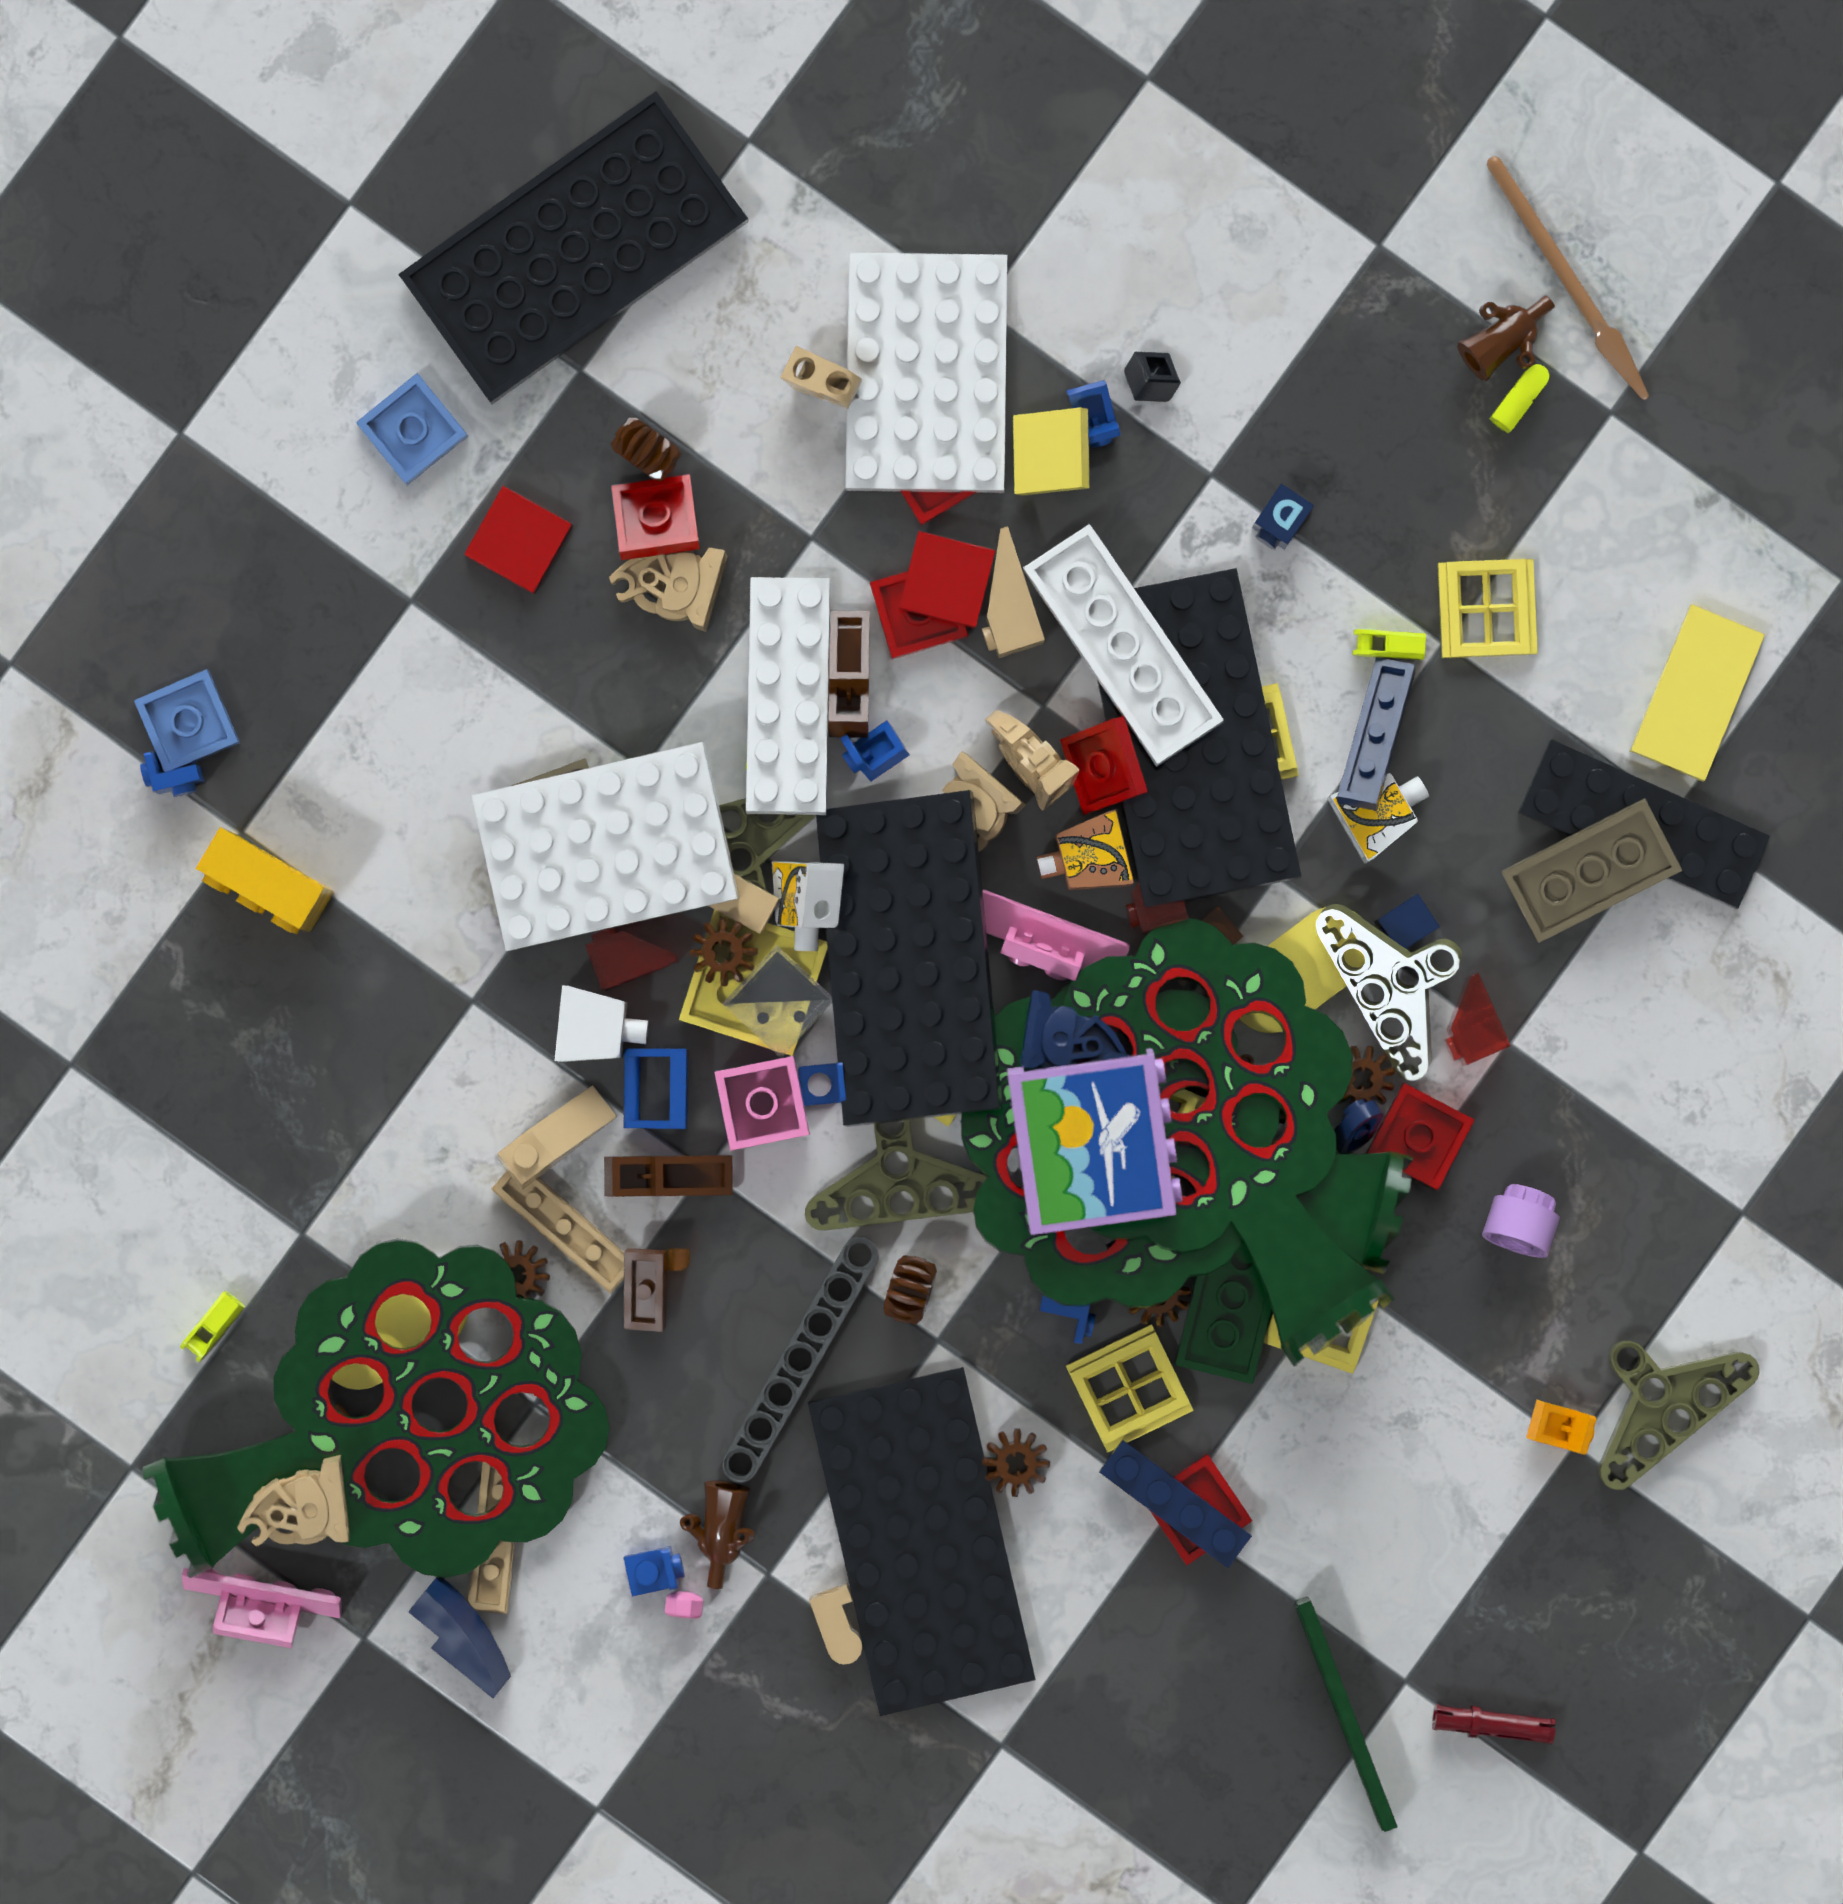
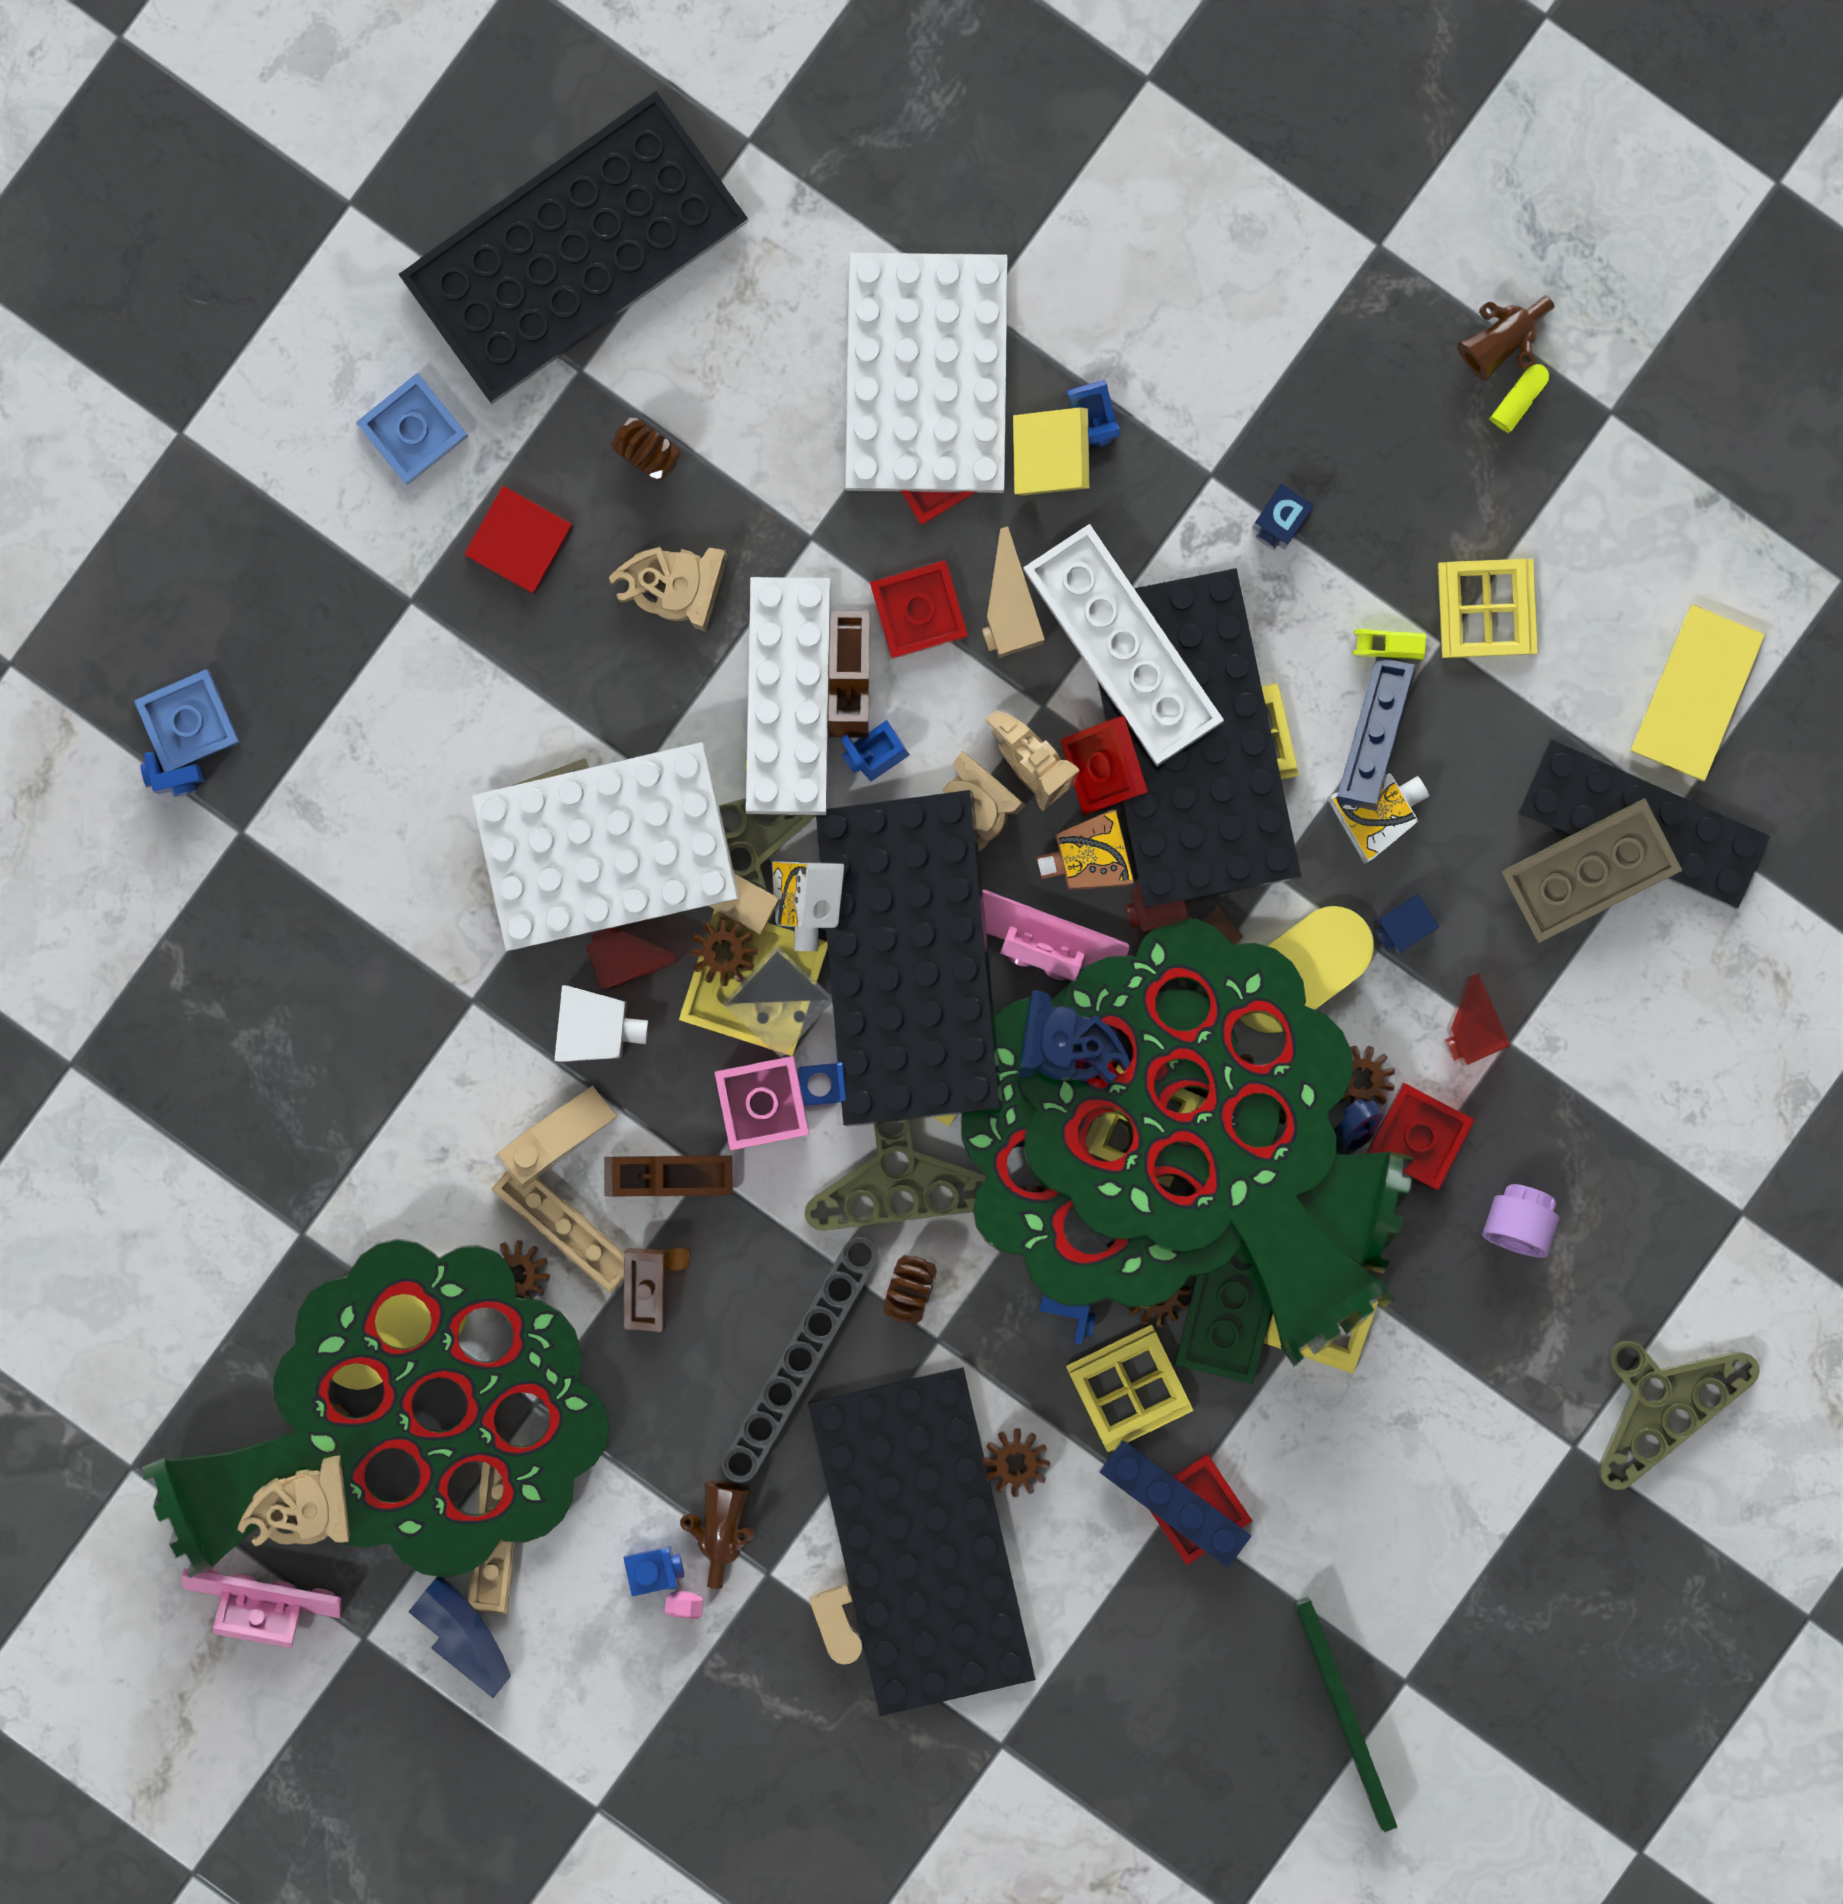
neon yellow bar [180,1291,245,1363] -> none
yellow brick [195,827,334,935] -> none
red tile [611,474,700,561] -> none
blue tile [623,1049,688,1129] -> none
tan leg [780,346,862,409] -> none
red tile [899,531,995,629] -> none
panel [1007,1049,1182,1235] -> none
black slope [1124,351,1181,402] -> none
beam [1316,904,1463,1081] -> none
dark red pin [1432,1704,1556,1745] -> none
medium nougat piece [1487,156,1649,400] -> none
light orange bracket [1526,1400,1596,1455] -> none

